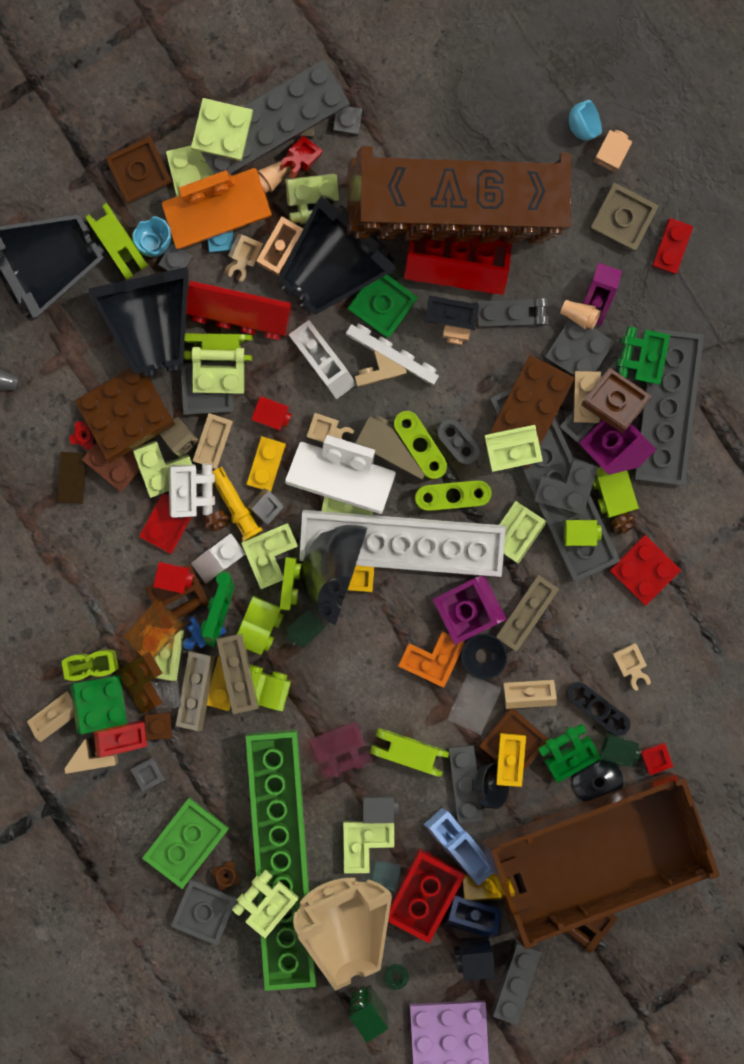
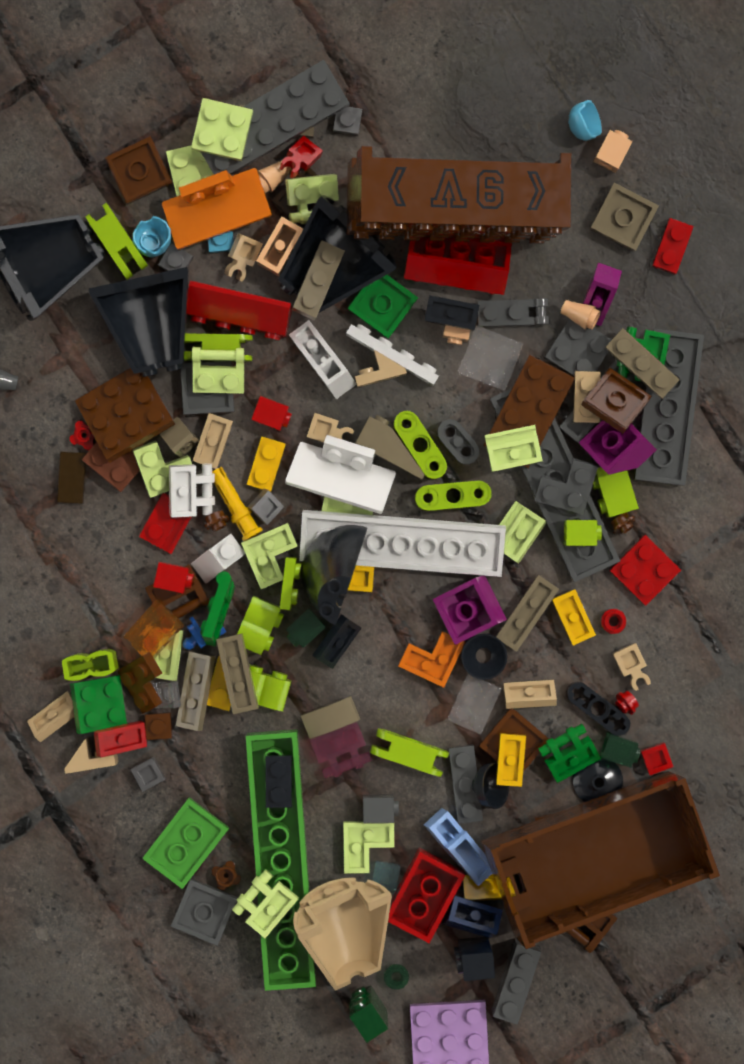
none -> black plate [266,755,292,808]
none -> dark tan plate [291,240,344,320]
none -> dark tan slope [301,696,360,739]
none -> black plate [312,614,362,669]
none -> clear plate [458,325,523,391]
none -> yellow plate [552,589,596,646]
none -> red plate [601,609,626,634]
none -> dark tan plate [605,328,680,399]
none -> red plate [616,690,639,715]

